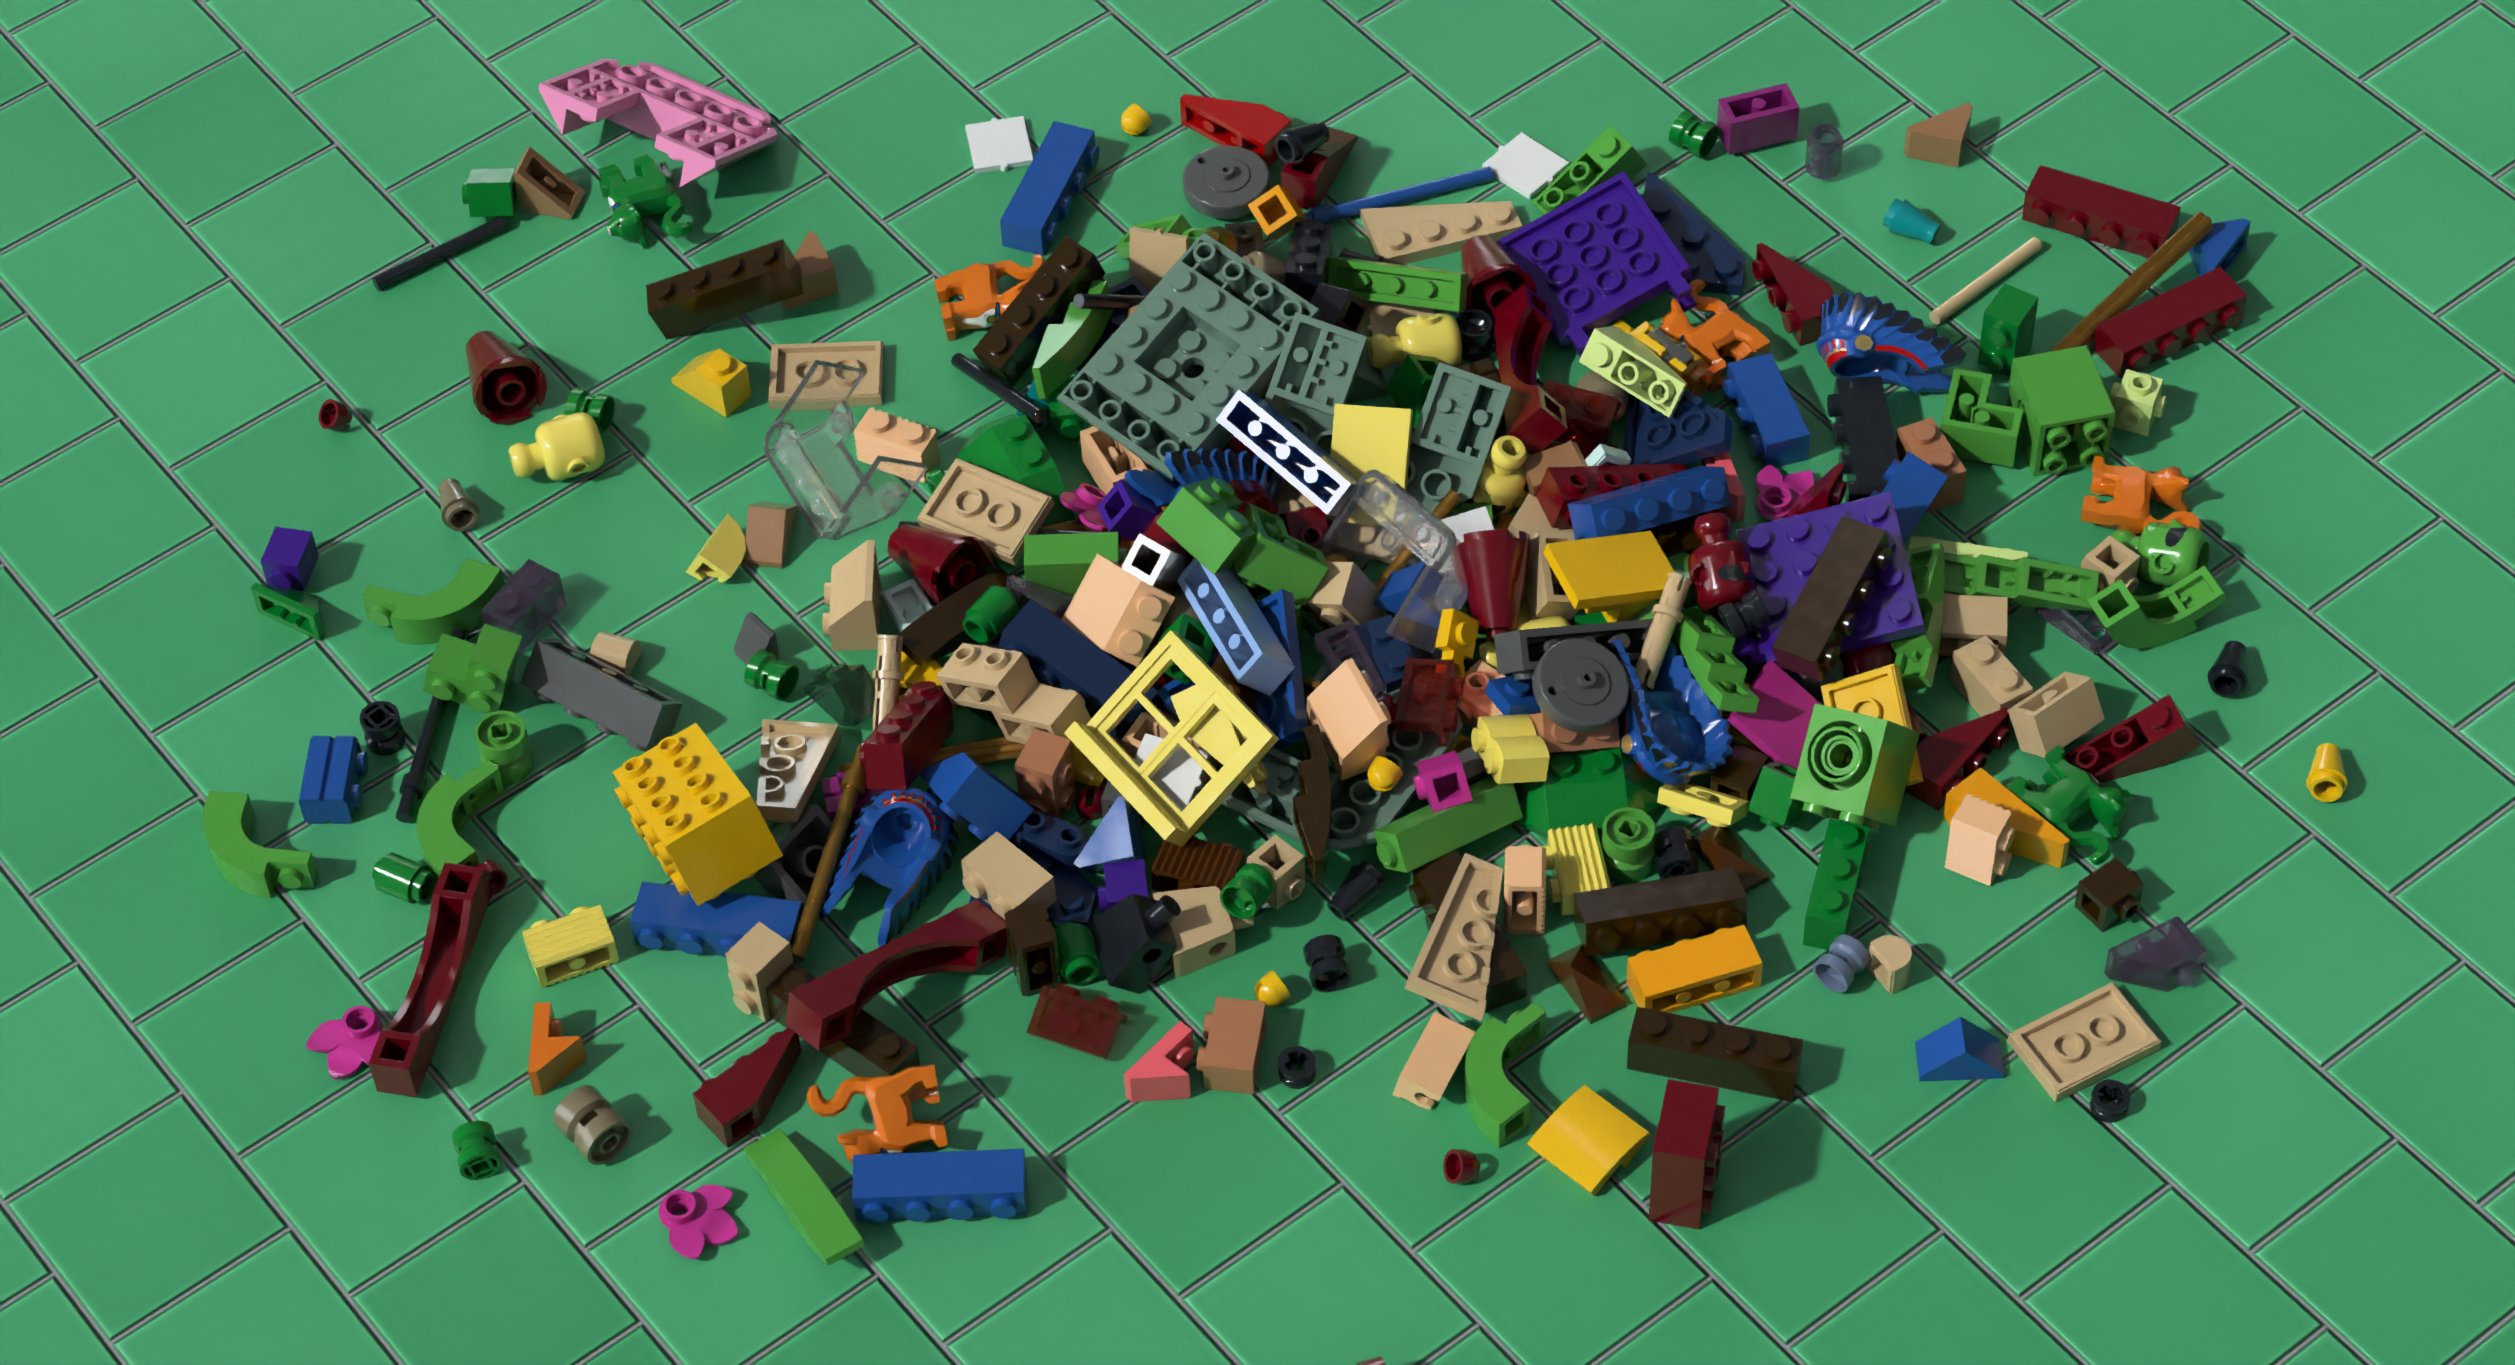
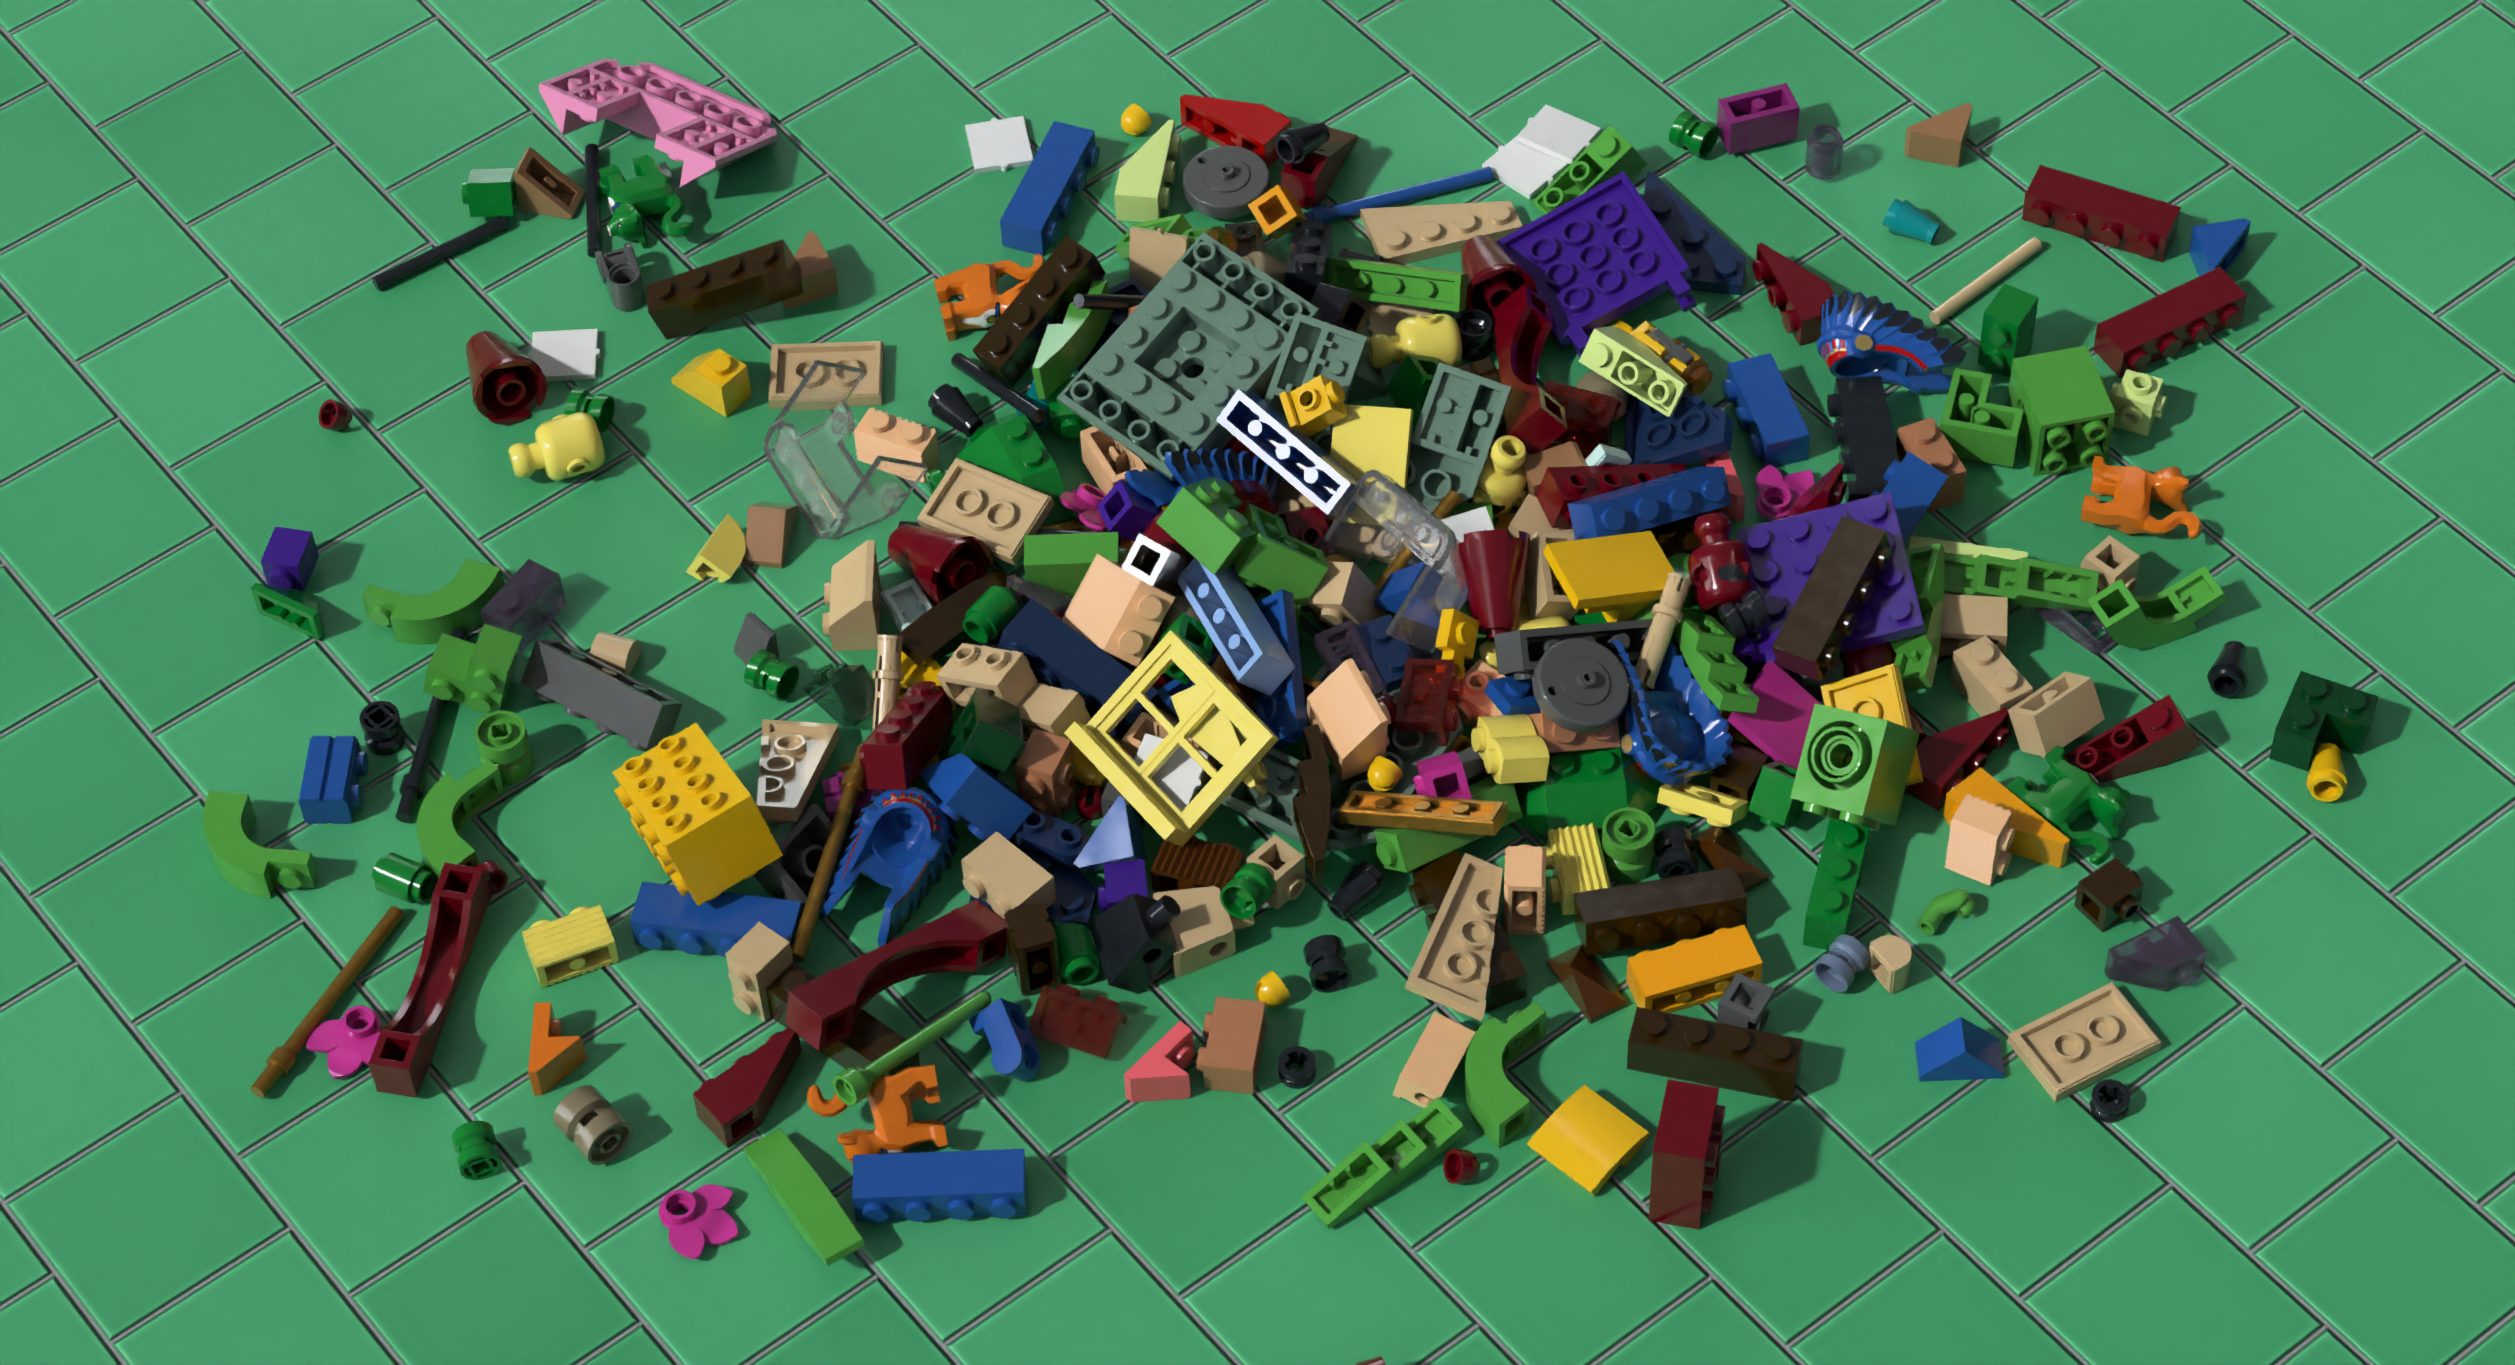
dark tan cone [438,479,479,532] -> none
orange animal [1659,279,1771,393] -> none
pearl gold axle [2050,212,2213,352] -> none
bright green piece [2112,519,2210,587] -> none
none -> pearl gold bar [250,906,404,1098]
none -> white piece [528,329,601,382]
none -> black bar [585,144,602,258]
none -> dark grey piece [594,242,645,312]
none -> bright green piece [833,991,992,1106]
none -> black cone [928,384,983,437]
none -> dark green brick [938,688,1026,777]
none -> blue leg [969,998,1041,1081]
none -> yellowish green slope [1114,120,1181,222]
none -> yellow brick [1279,375,1348,436]
none -> bright green slope [1301,1097,1467,1229]
none -> pearl gold tile [1338,790,1508,836]
none -> white piece [1516,105,1601,164]
none -> dark grey brick [1717,972,1775,1031]
none -> bright green arm [1916,889,1975,935]
none -> dark green brick [2269,671,2379,771]

